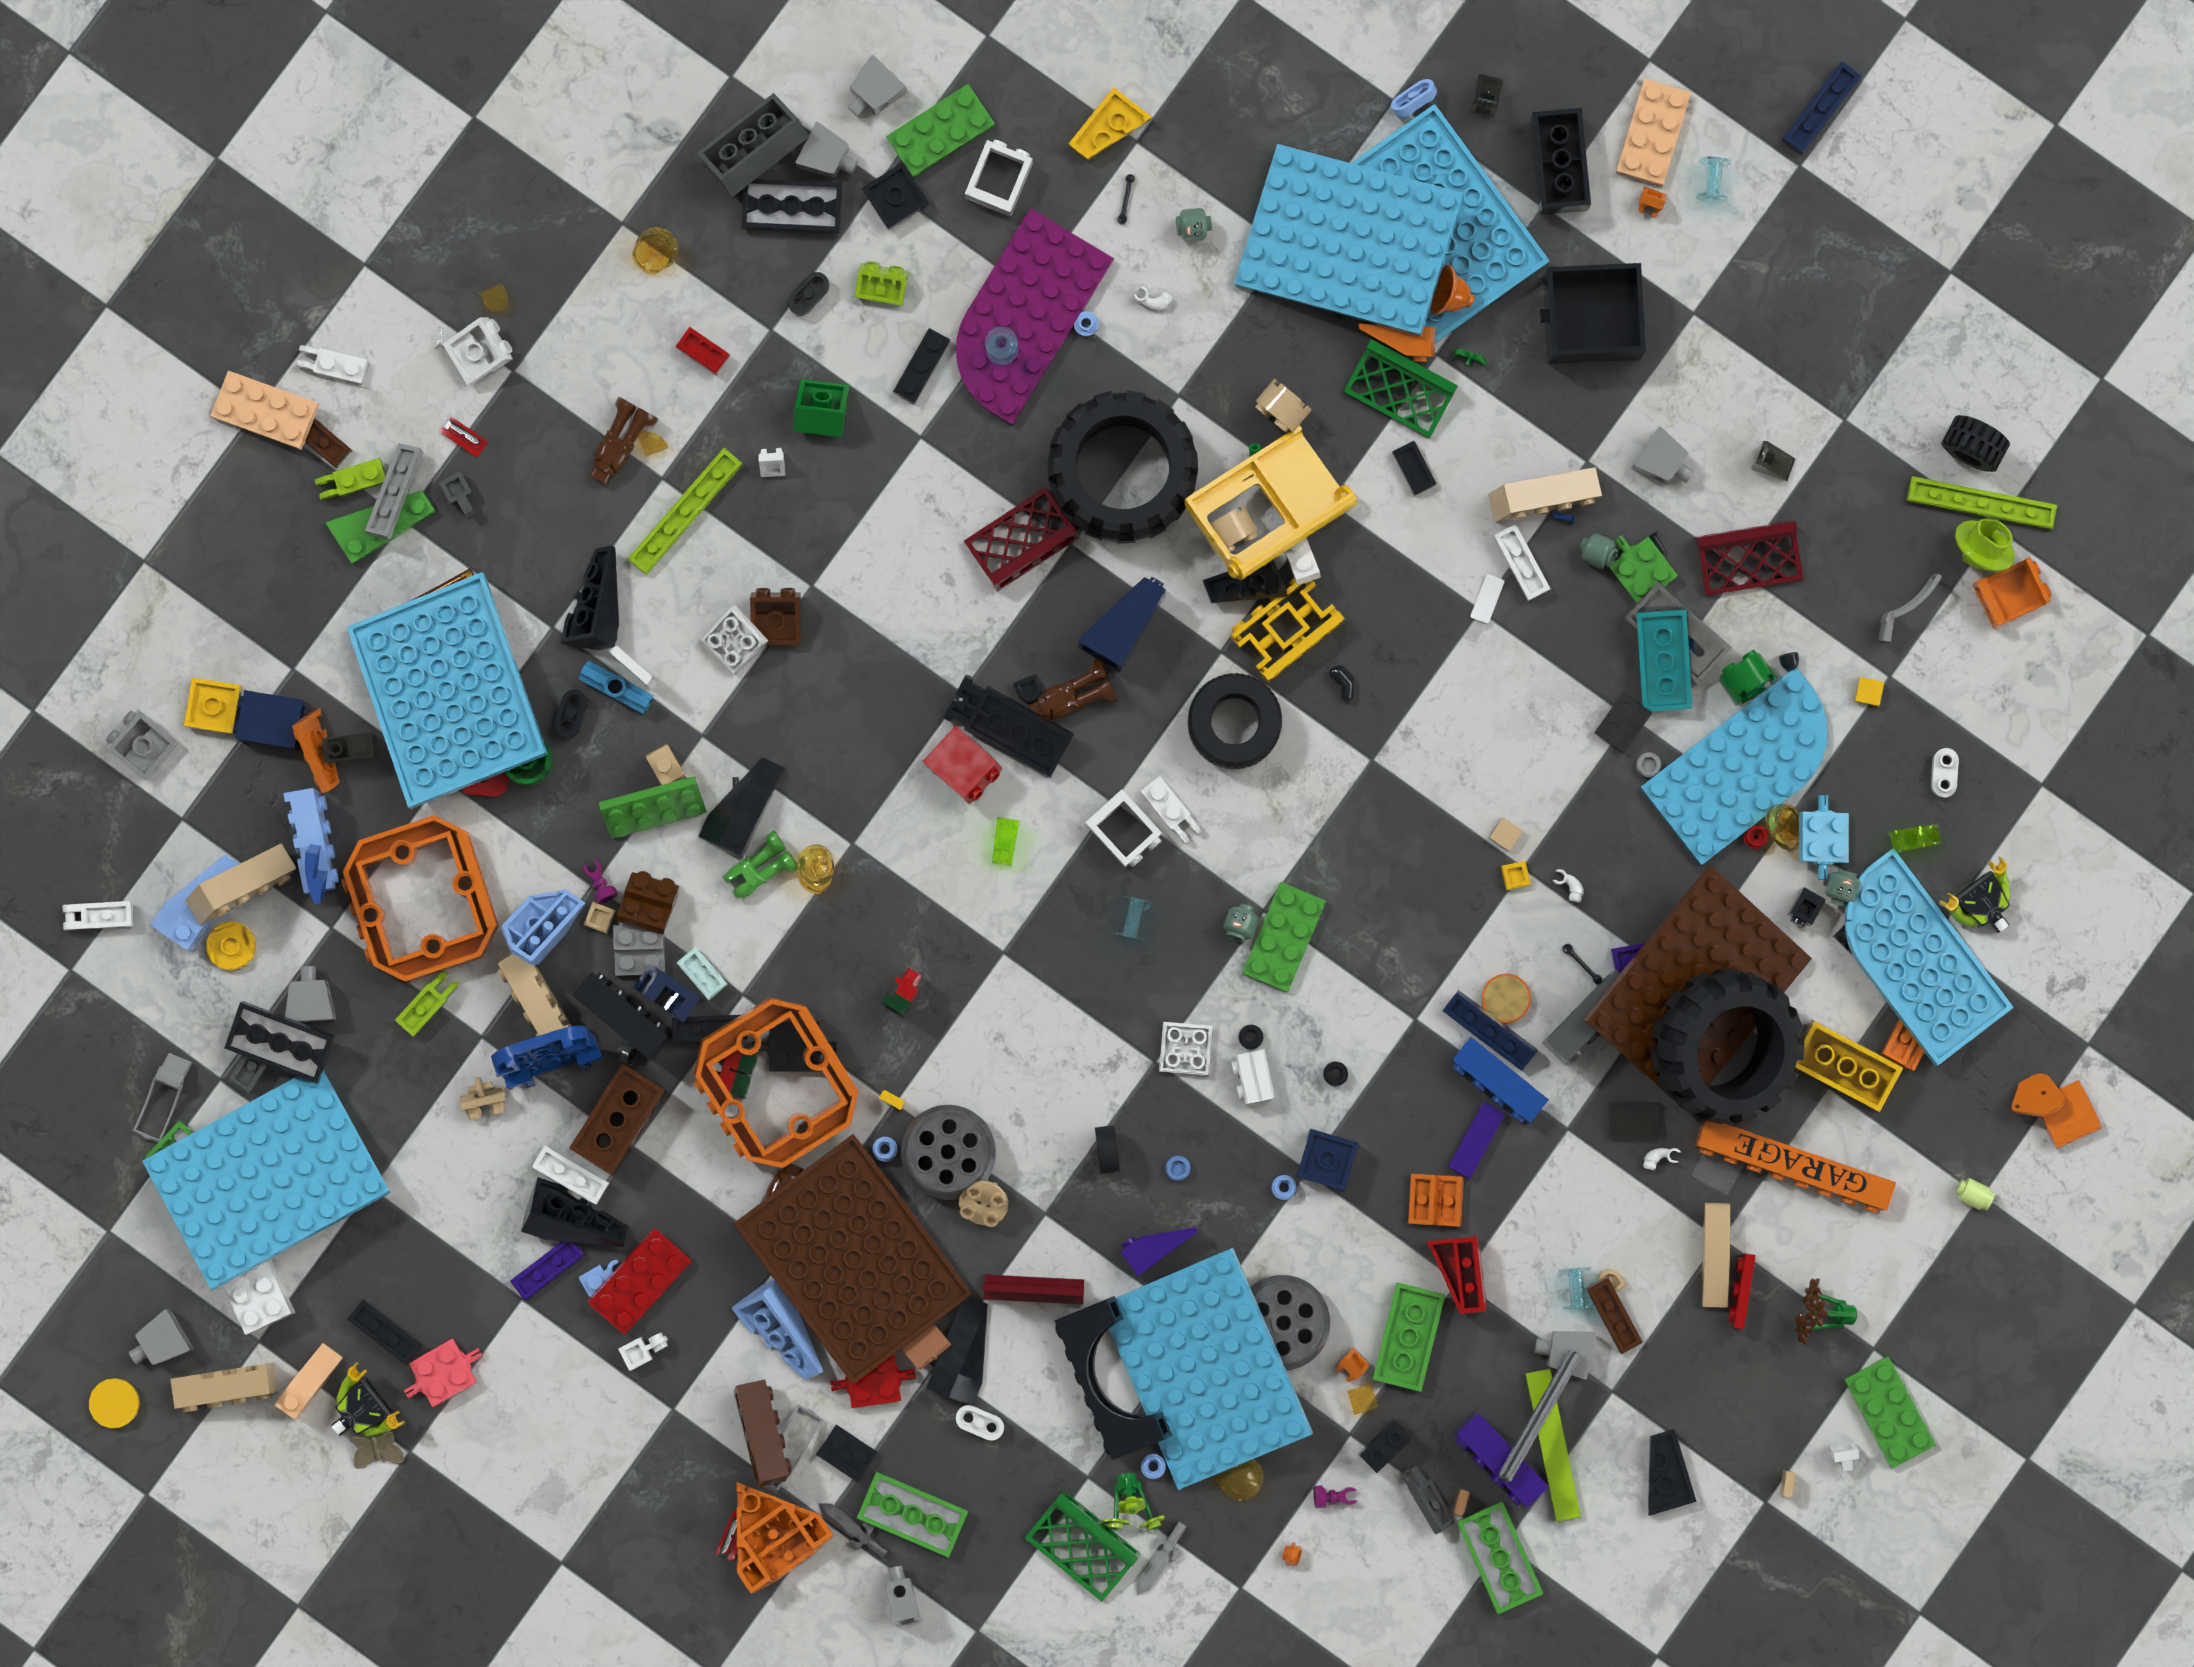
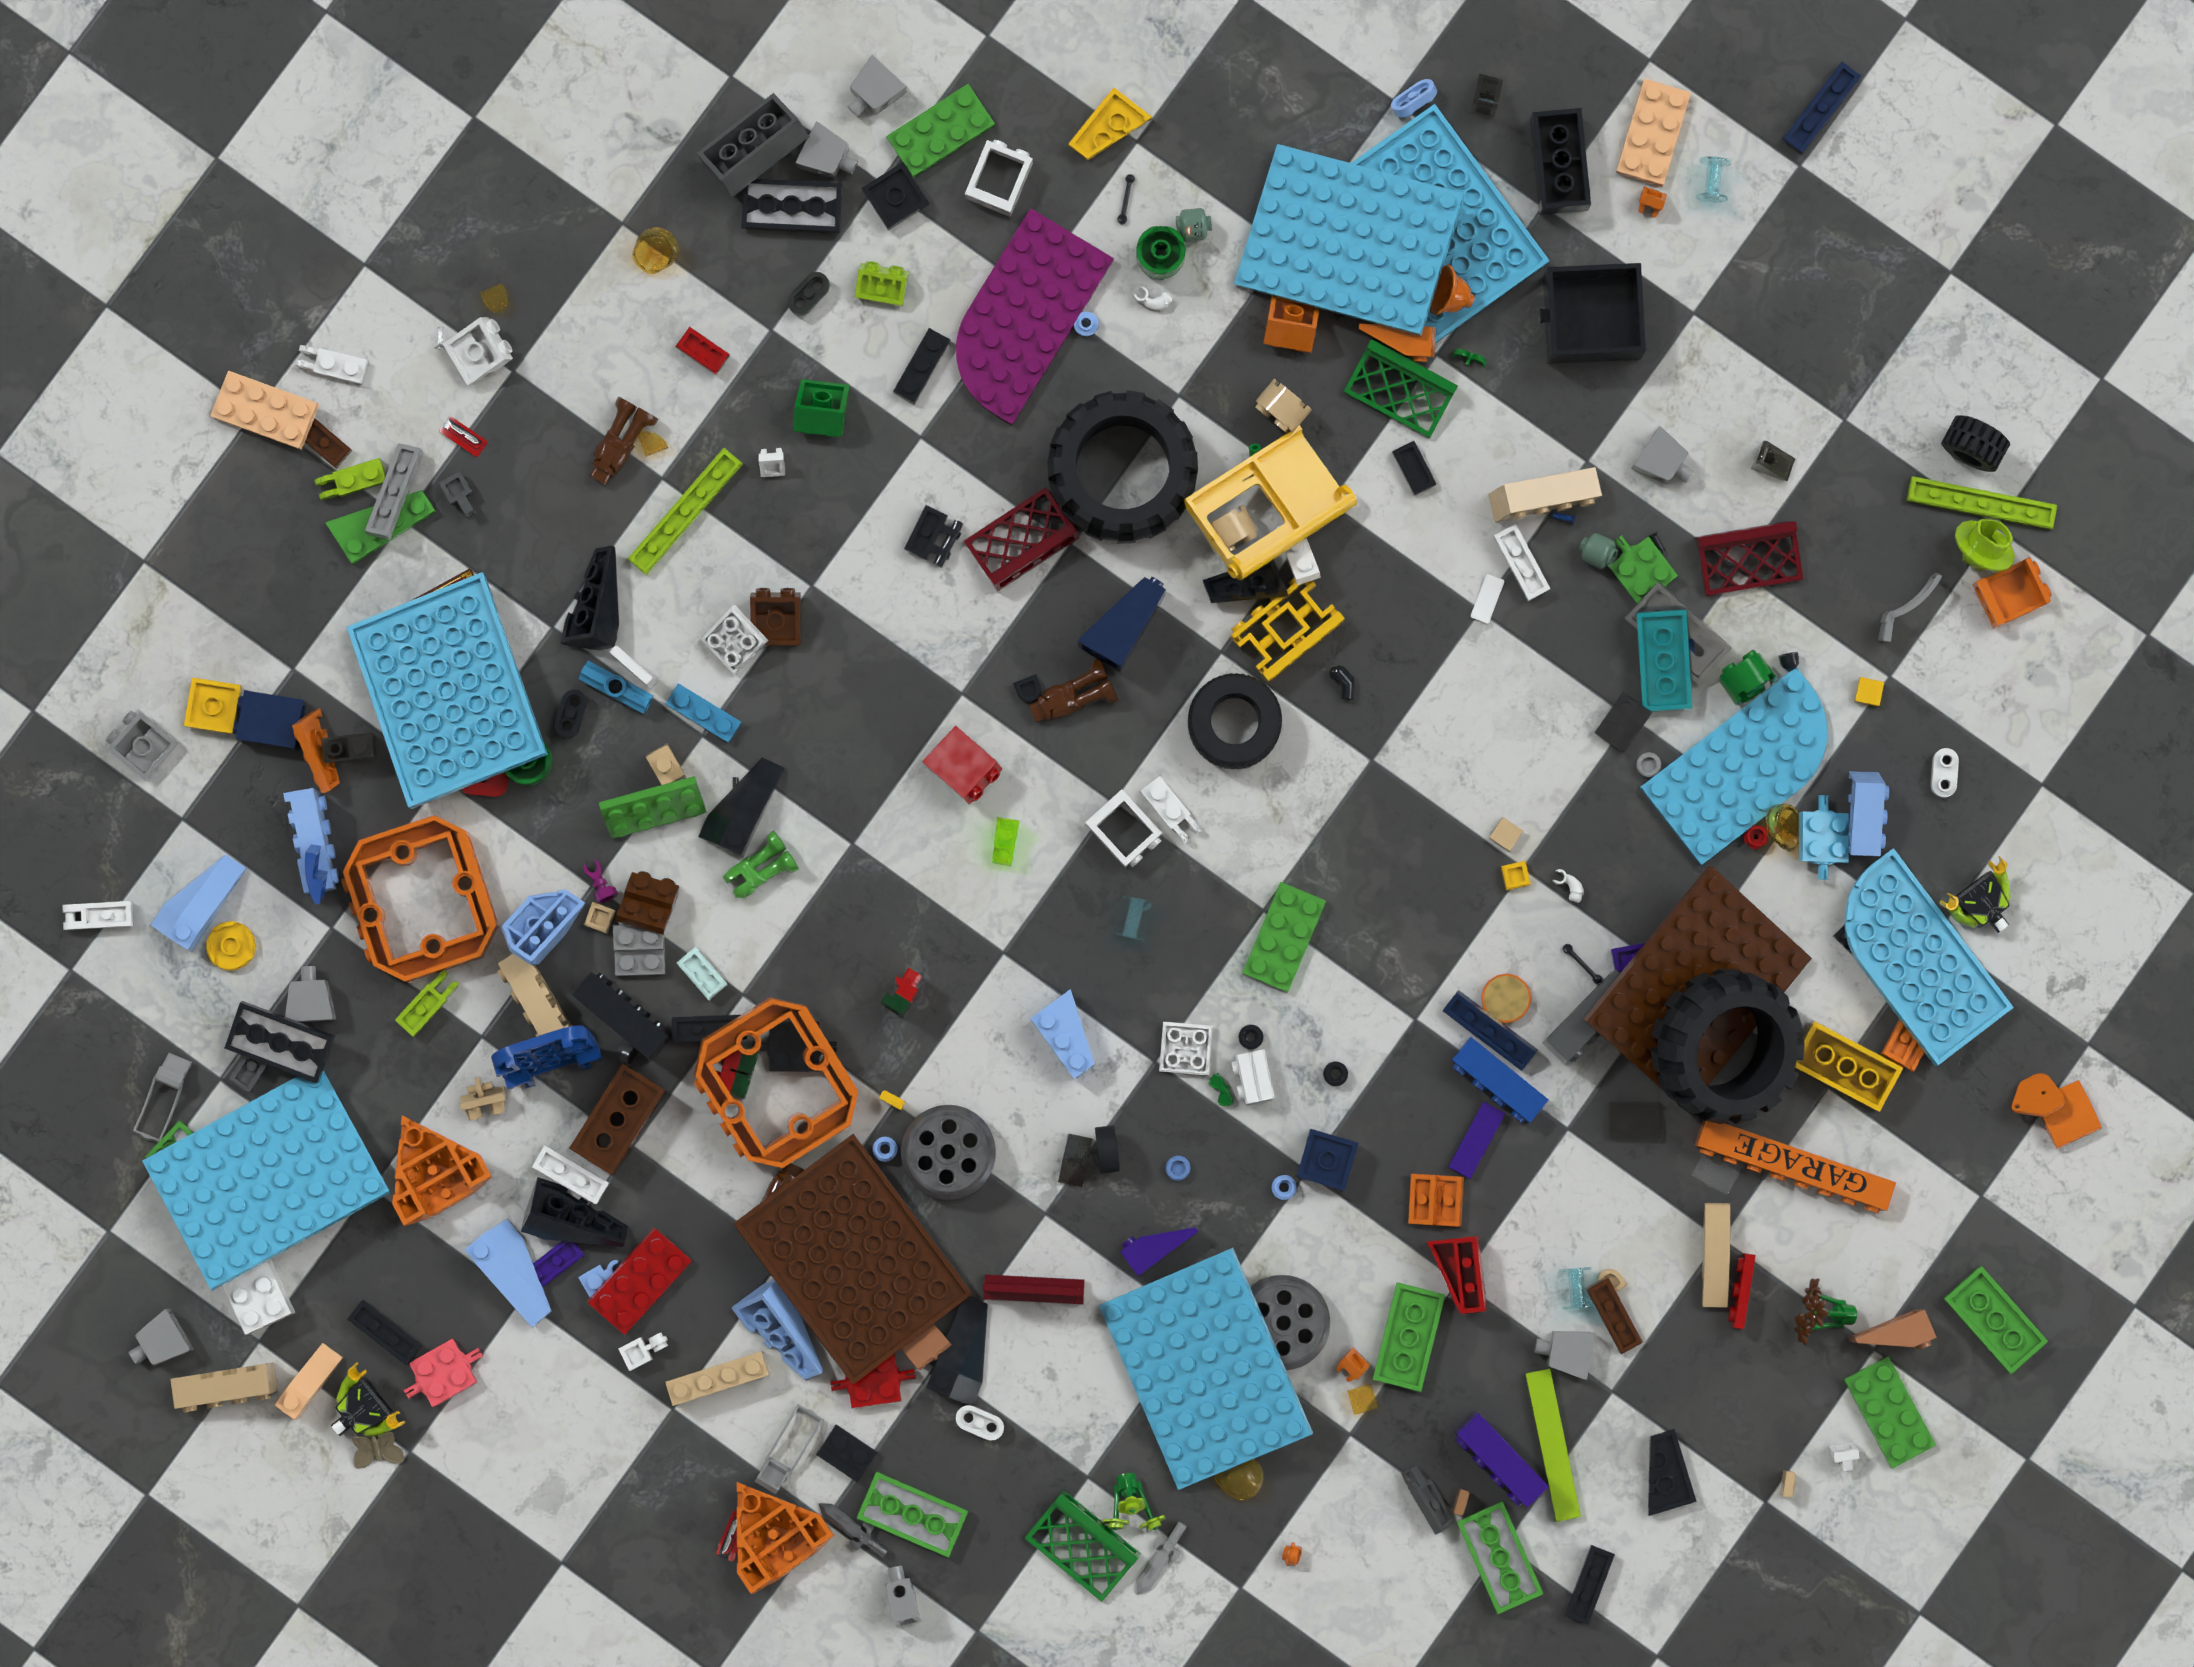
yellow tile [89,1378,140,1428] -> none
tan wedge [185,843,297,926] -> none
dark blue panel [633,963,701,1022] -> none
reddish brown brick [734,1379,791,1487] -> none
clear yellow hat [797,844,834,894] -> none
black hinge [943,675,1074,778] -> none
tan plate [959,1180,1009,1227] -> none
clear light blue piece [985,326,1018,365] -> none
black arch [1055,1296,1172,1460] -> none
light blue plate [1141,1454,1166,1479] -> none
sand green head [1223,904,1259,942] -> none
magenta piece [1313,1485,1358,1509] -> none
black brick [1358,1419,1413,1473] -> none
dark grey axle [1498,1350,1581,1483] -> none
white arm [1643,1148,1681,1170] -> none
black brick [1787,887,1826,928] -> none
sand green head [1825,869,1861,907] -> none
clear neon green leg [1890,824,1941,853] -> none
yellowish green brick [1956,1178,1995,1211] -> none
none -> orange wedge [392,1115,492,1226]
none -> light blue wedge [465,1219,552,1328]
none -> tan brick [665,1351,770,1406]
none -> dark azure plate [666,683,742,743]
none -> black plate [904,505,963,568]
none -> light blue wedge [1030,989,1094,1080]
none -> clear smoke slope [1058,1133,1093,1187]
none -> green brick [1136,226,1186,280]
none -> green piece [1208,1073,1234,1106]
none -> orange slope [1263,296,1320,353]
none -> black plate [1564,1545,1615,1625]
none -> light blue wedge [1848,771,1889,856]
none -> nougat slope [1848,1309,1937,1350]
none -> bright green plate [1943,1266,2048,1374]

